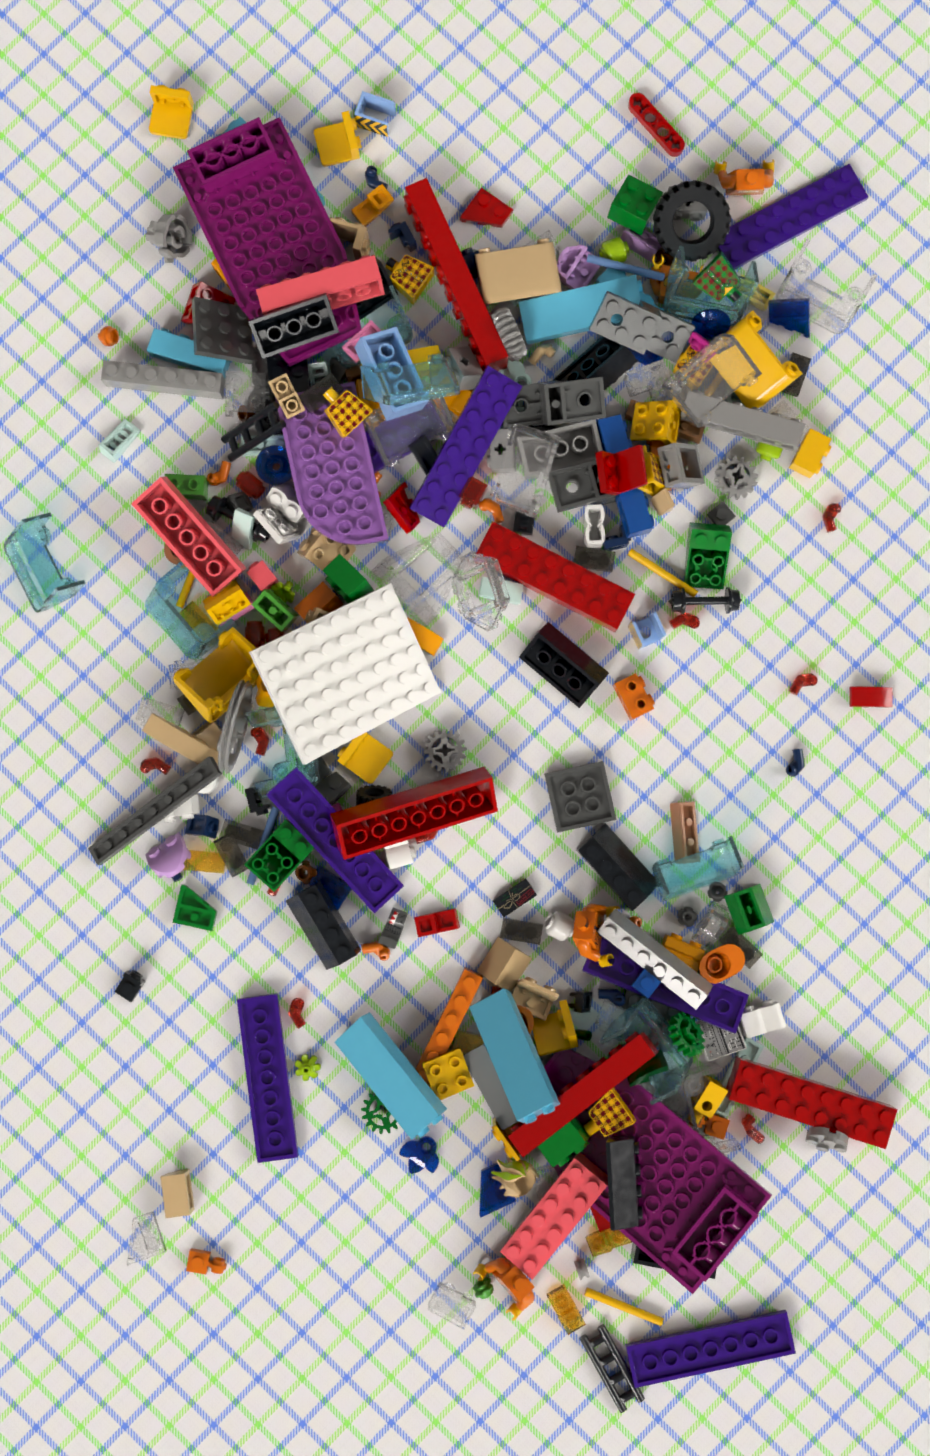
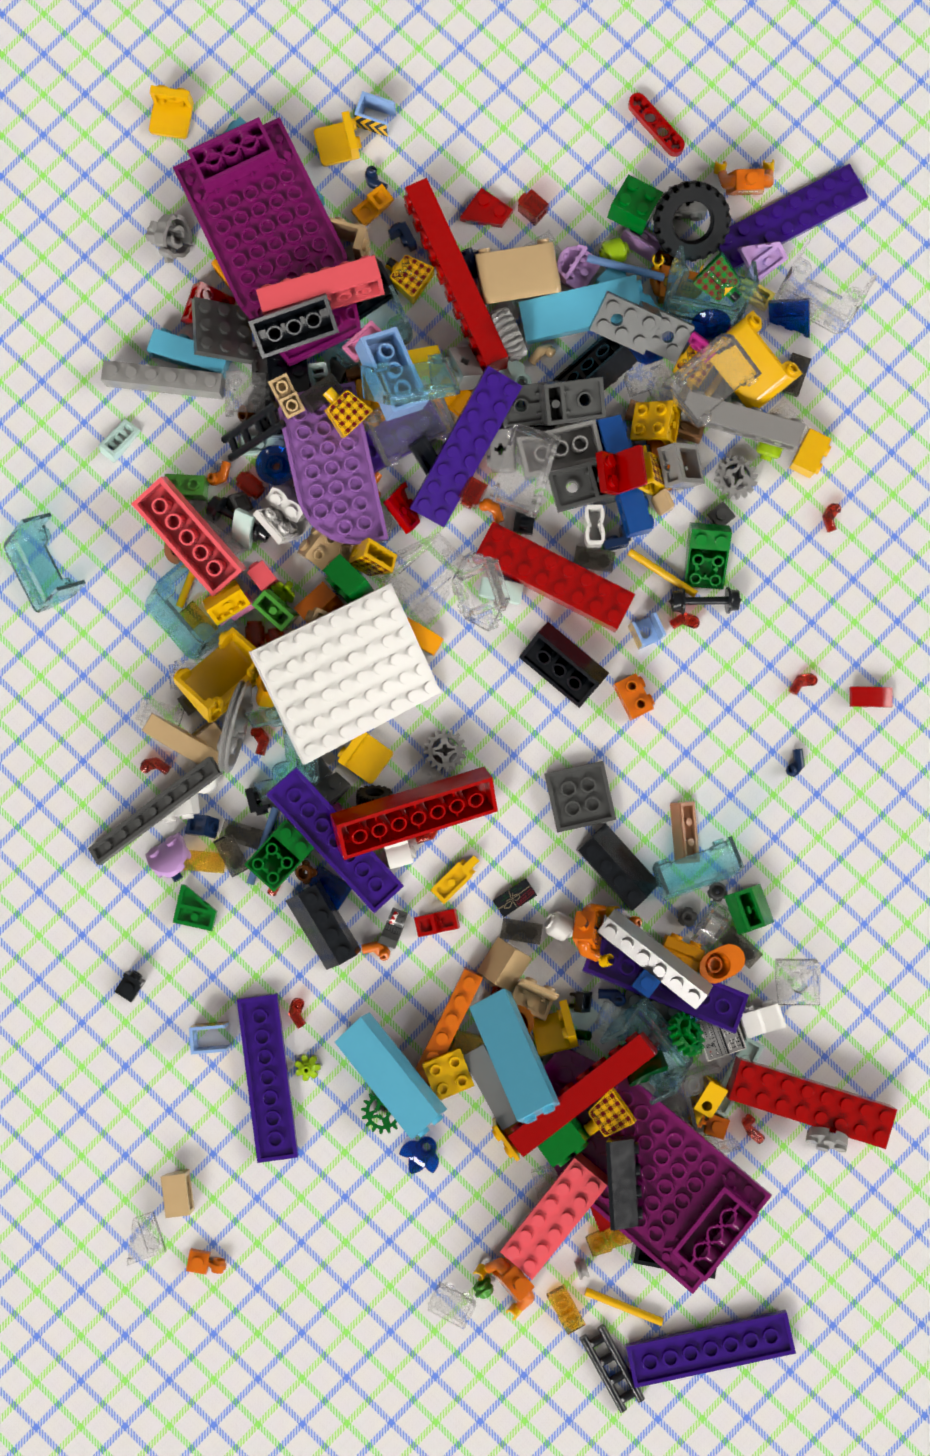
orange plate [98,326,119,346] -> none
clear blue wing [479,1163,517,1217] -> none
tan hair [491,1154,540,1198] -> none
none -> light blue piece [189,1021,231,1055]
none -> yellow torso [349,538,397,576]
none -> yellow hinge [430,855,480,904]
none -> clear red brick [518,189,549,226]
none -> lavender wing [737,241,788,282]
none -> clear slope [775,959,821,1005]

